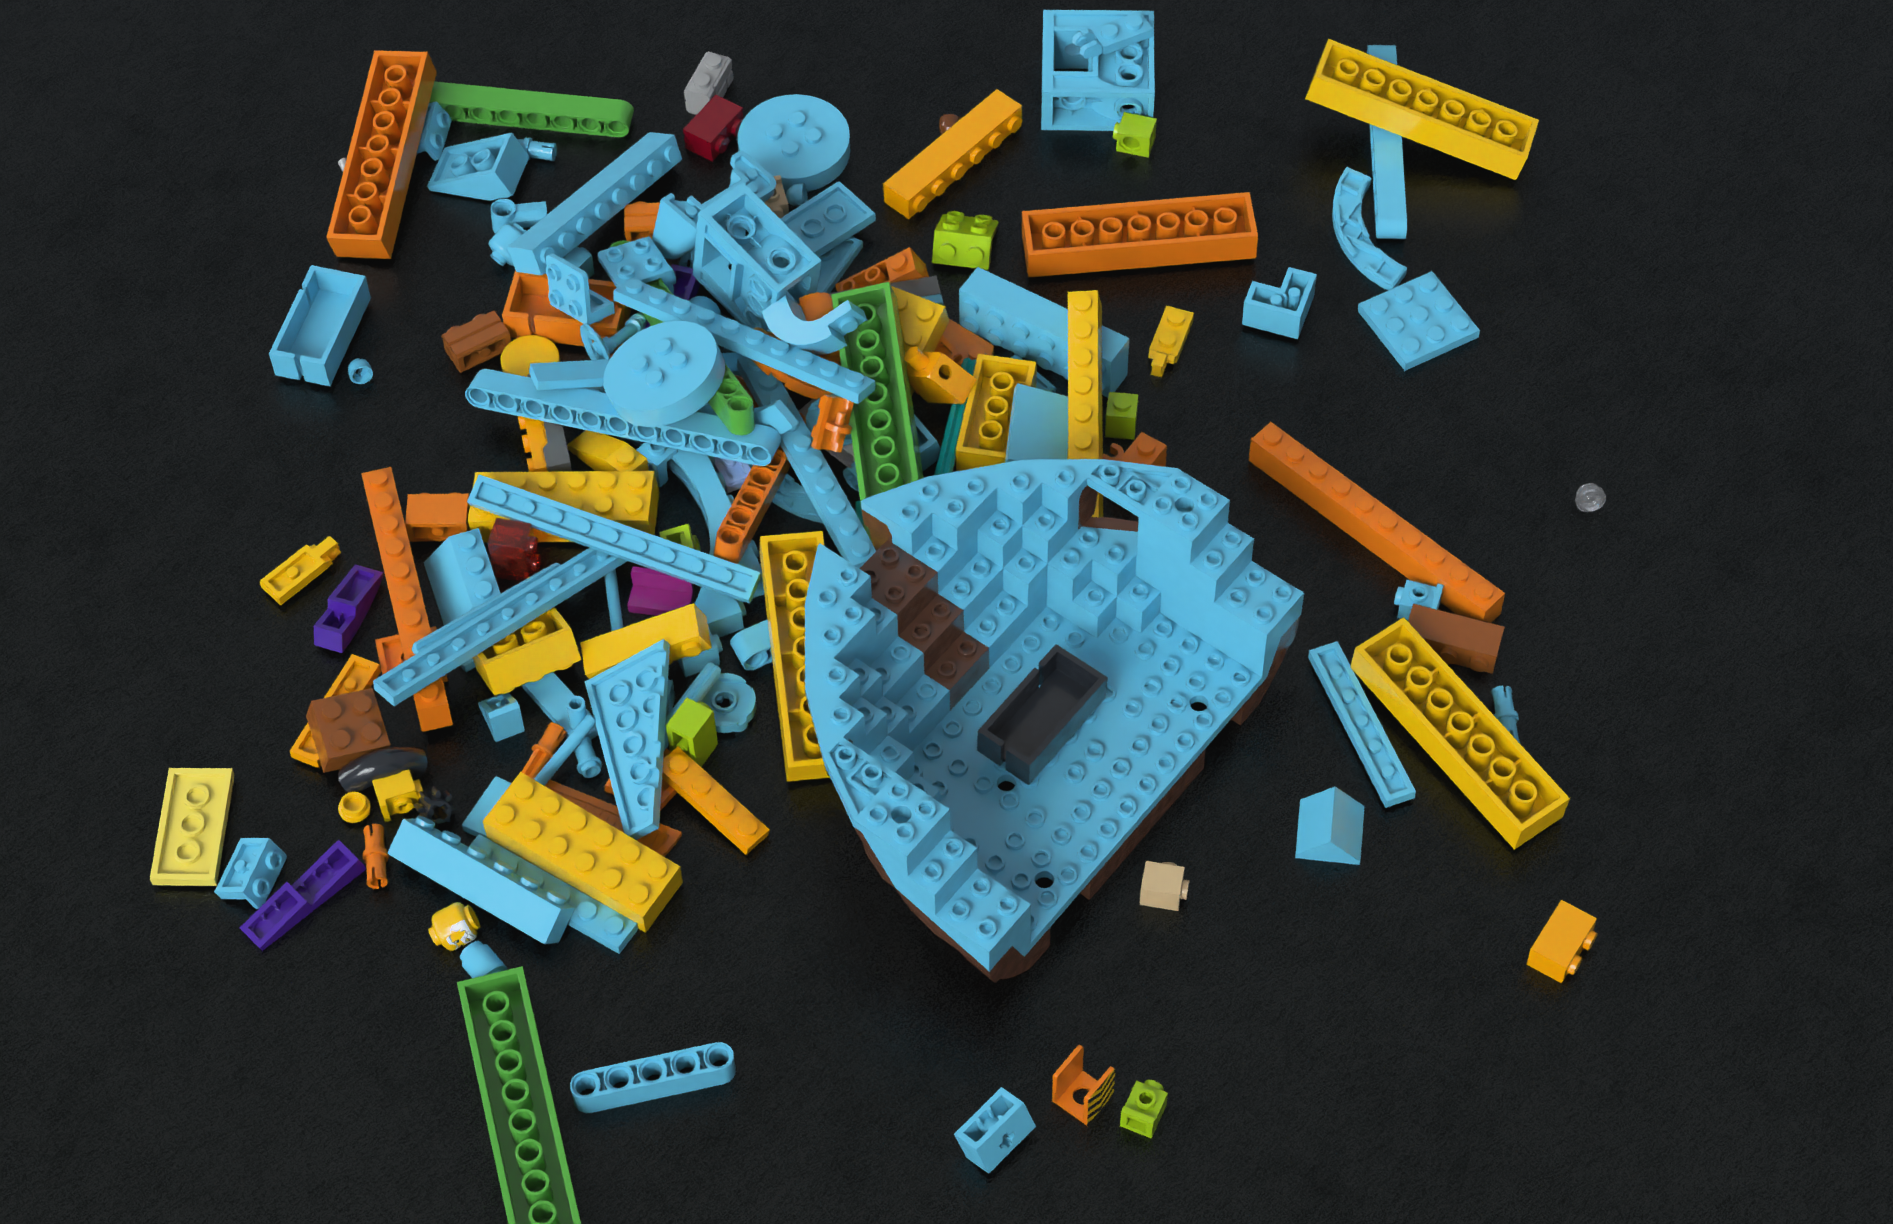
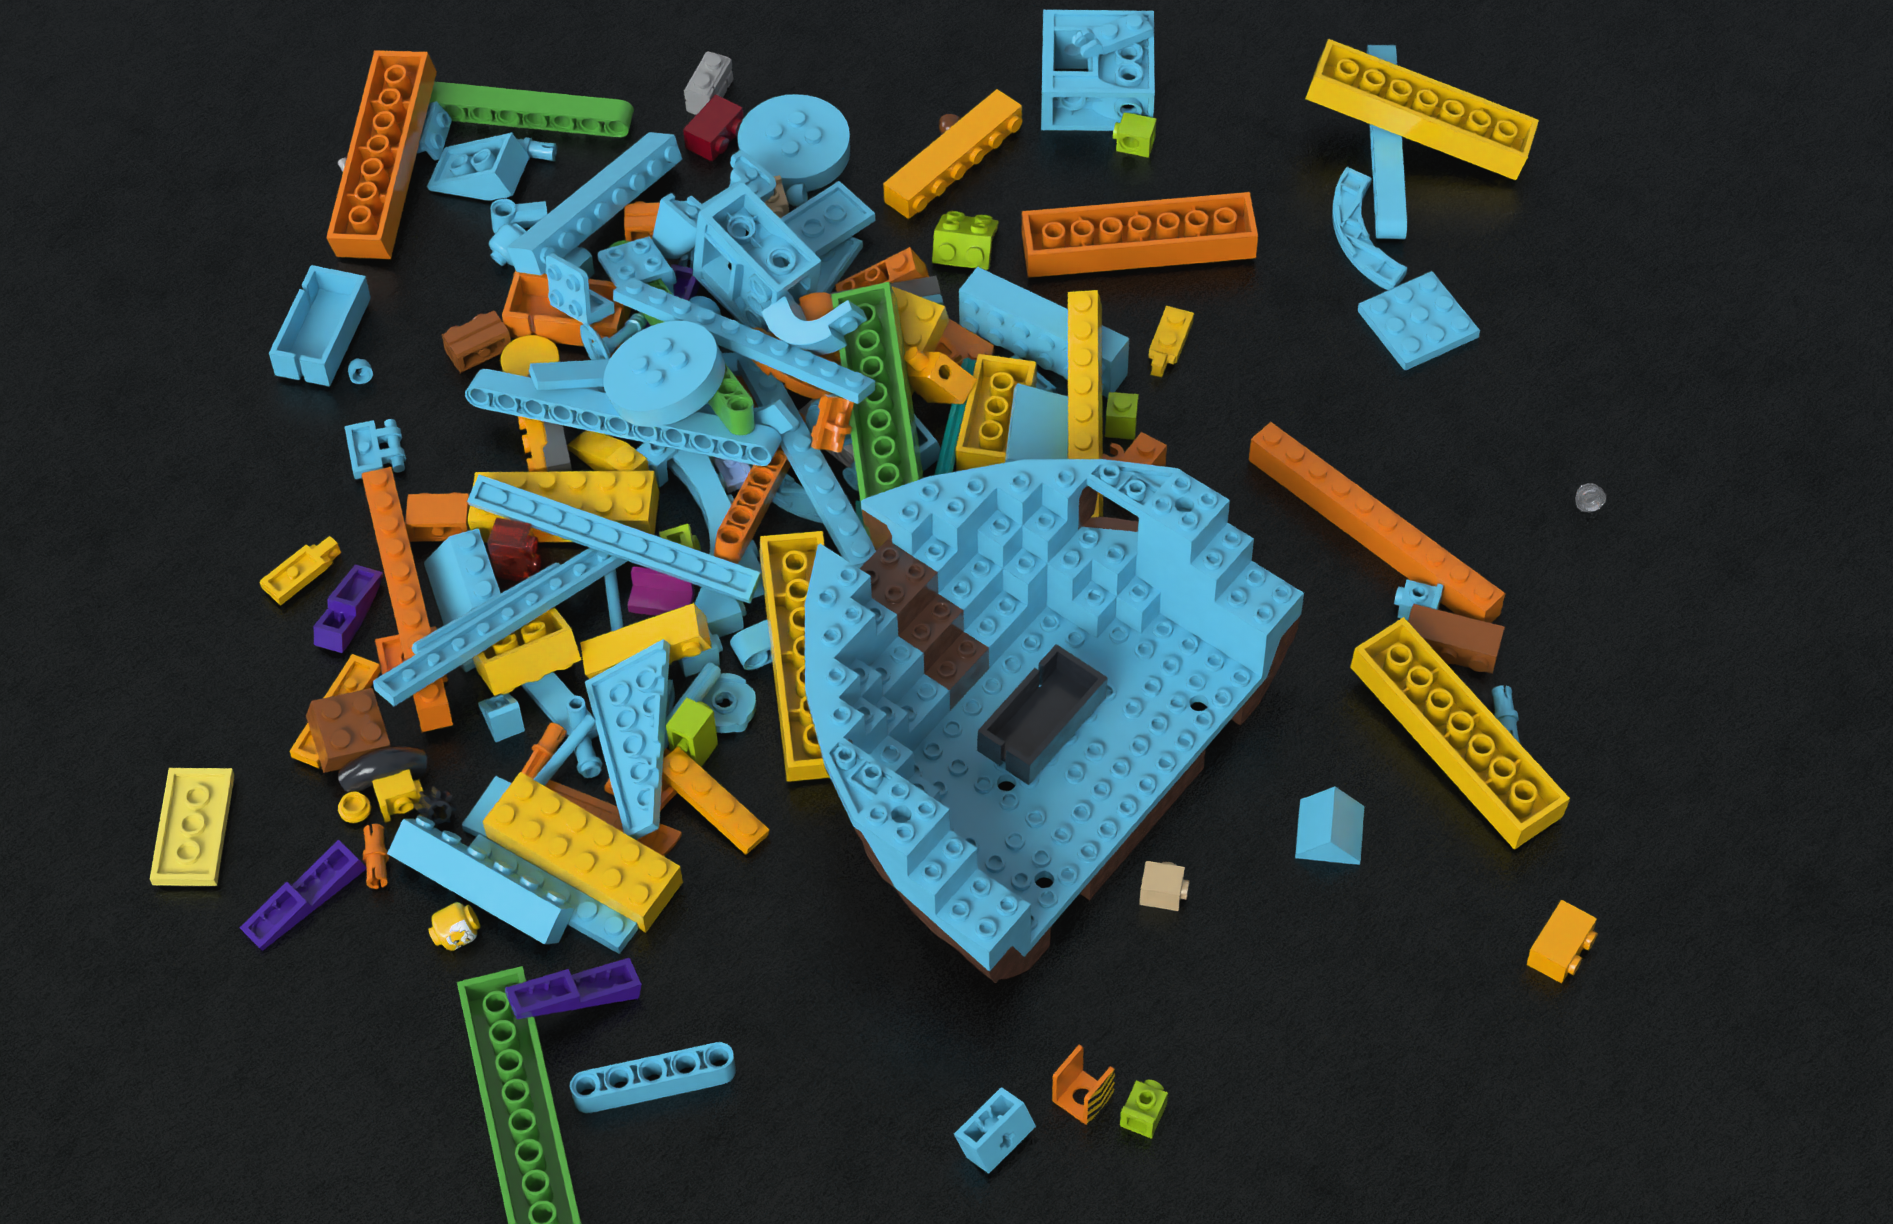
medium azure bracket [215,838,287,909] -> none
medium azure brick [460,941,507,978] -> none
medium azure brick [1242,267,1317,339] -> none
medium azure plate [1308,641,1416,808] -> none
none -> medium azure plate [345,419,406,479]
none -> dark purple slope [505,958,642,1019]

